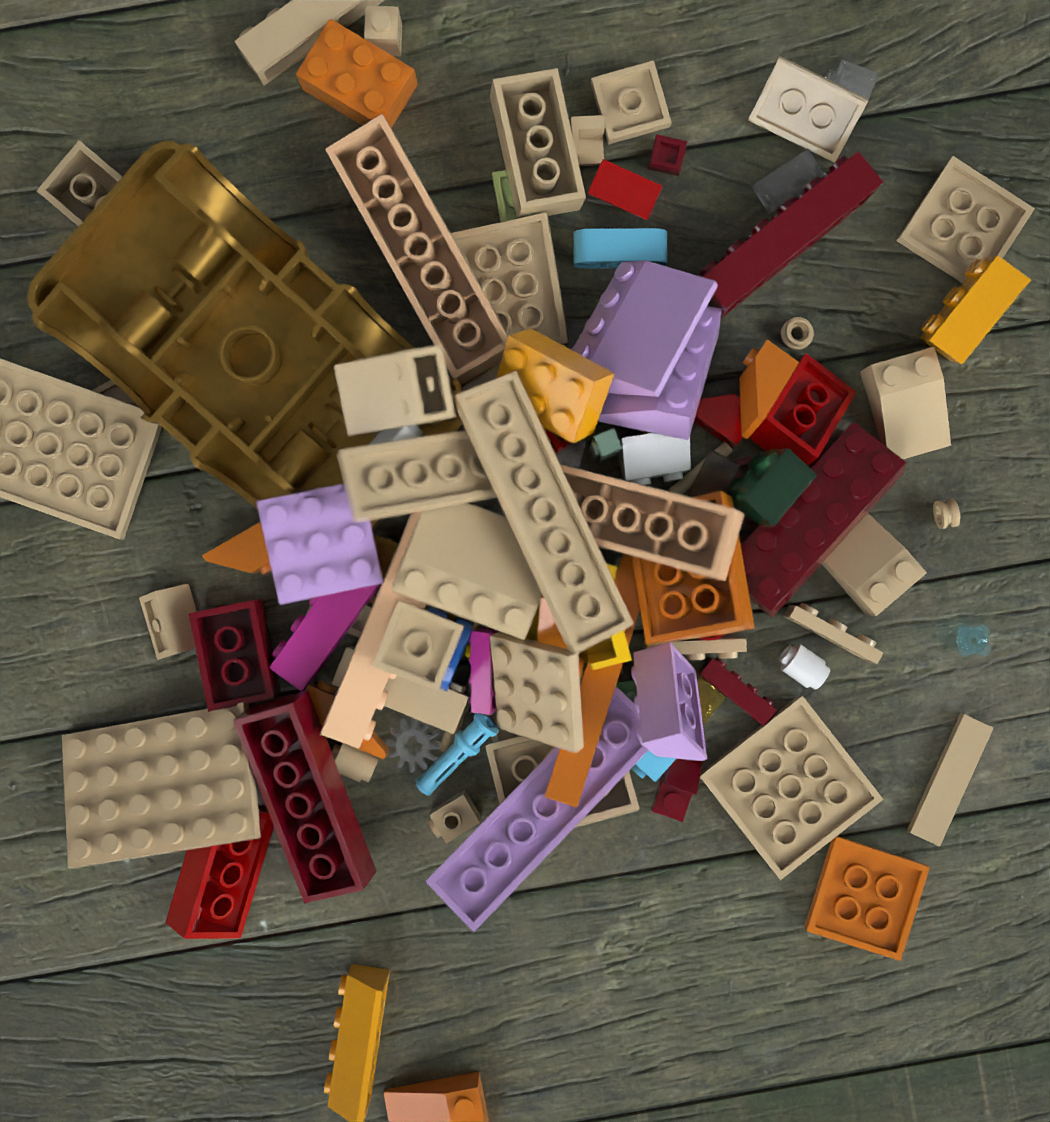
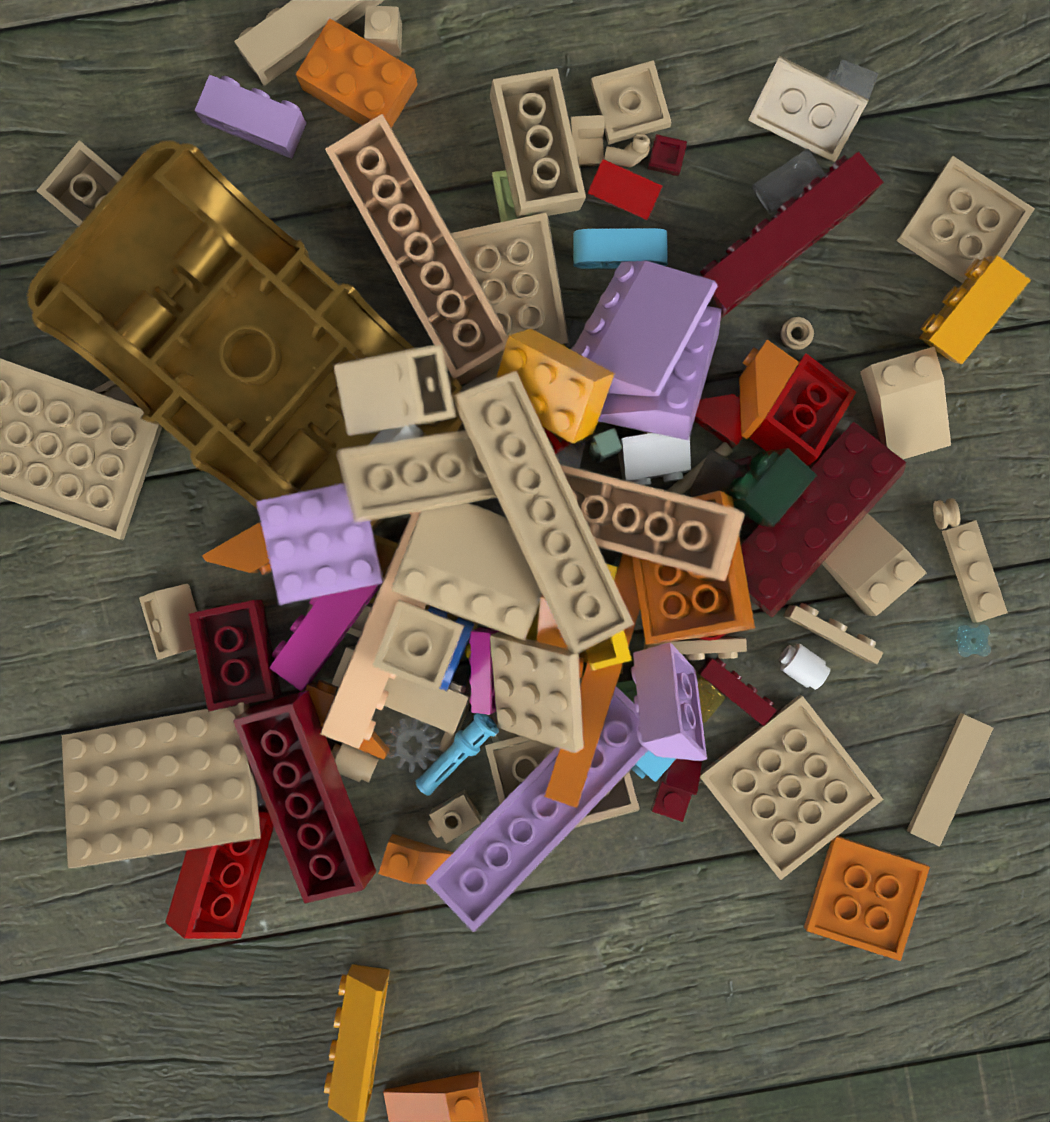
none -> lavender brick [195,74,306,159]
none -> orange slope [378,834,453,885]
none -> tan arm [604,134,650,167]
none -> tan plate [941,520,1008,623]

